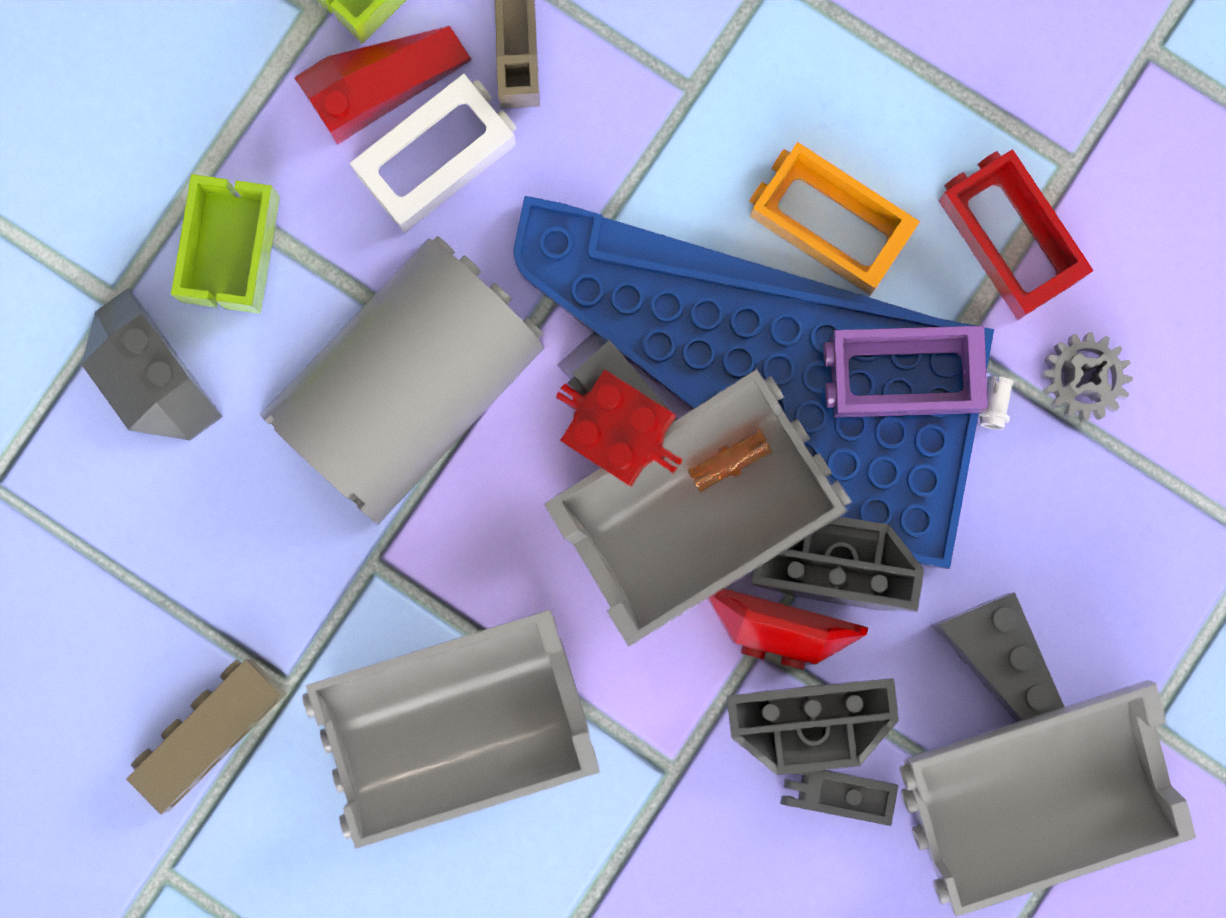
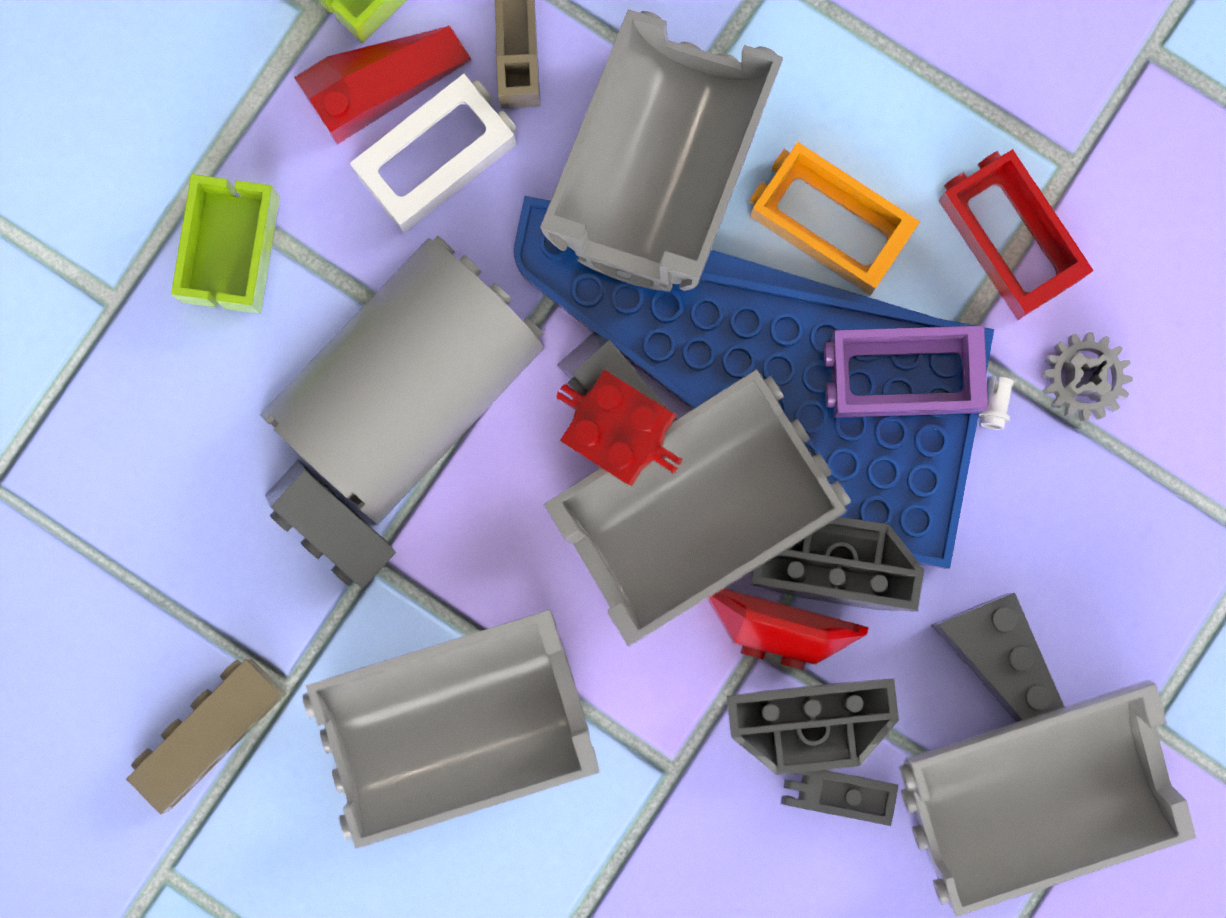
dark grey wedge [81,288,223,441] -> none
clear orange pin [688,429,773,493] -> none
none -> dark grey wedge [265,460,397,589]
none -> light grey cylinder [540,9,783,291]

